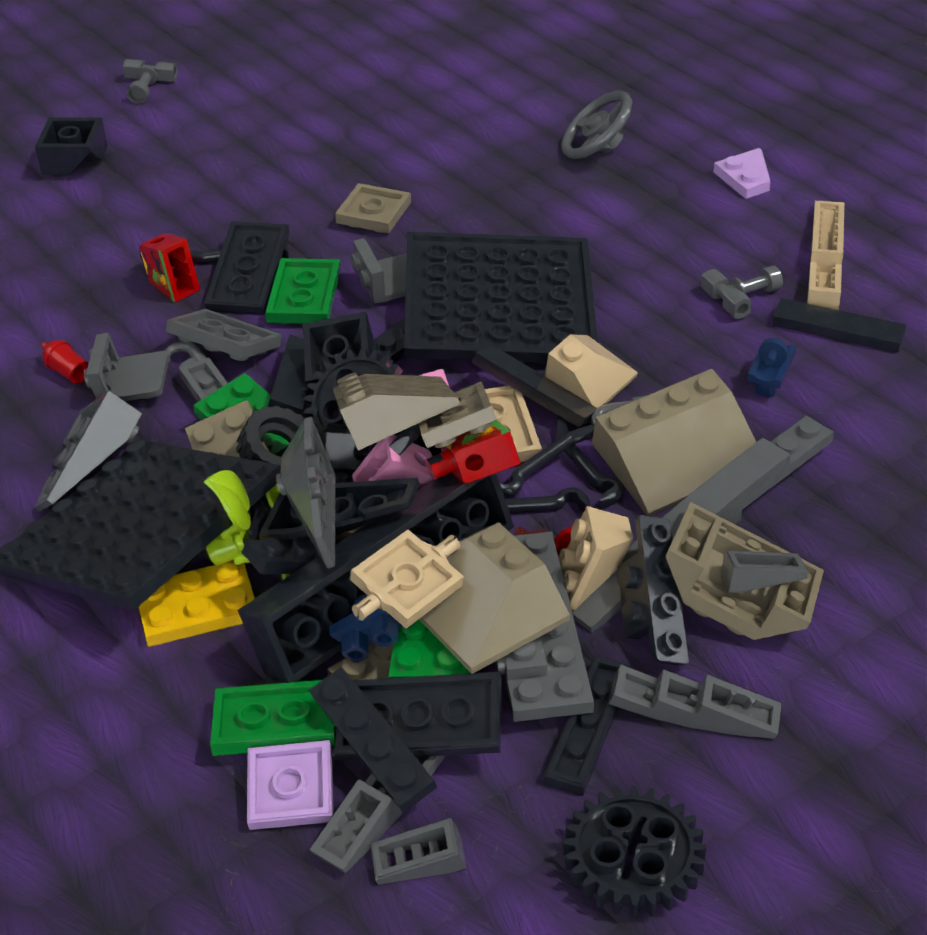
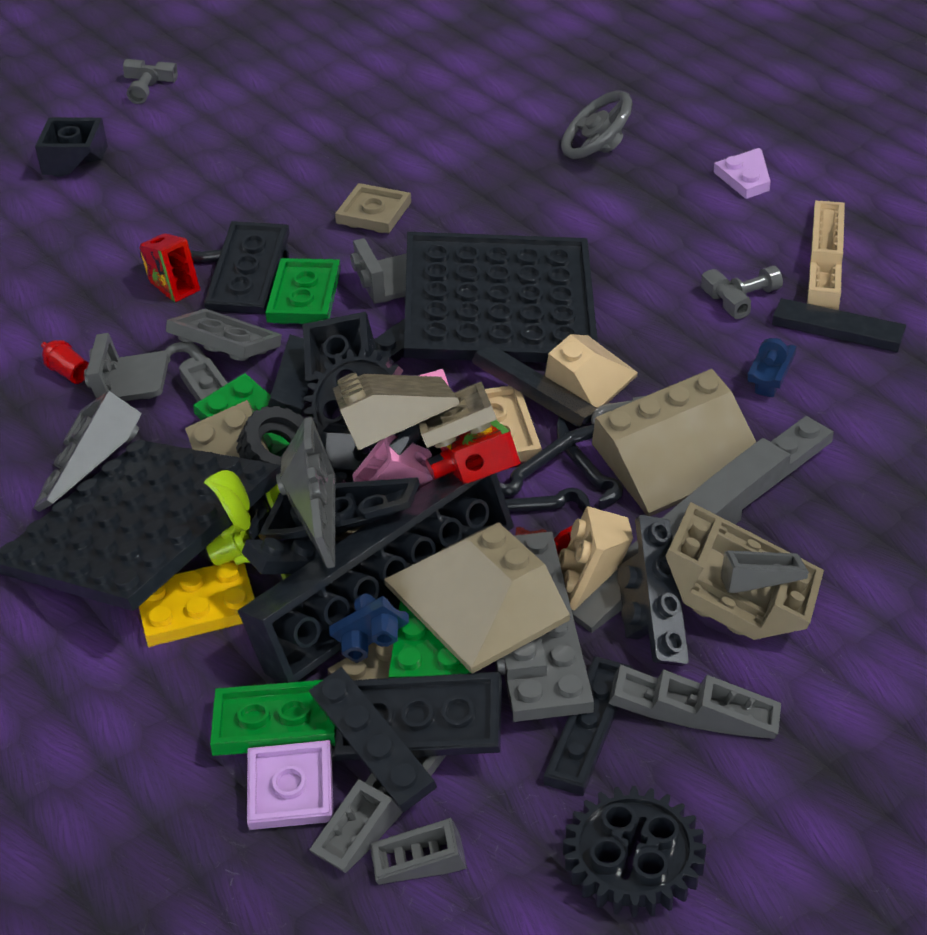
tan plate [350,530,464,629] -> none

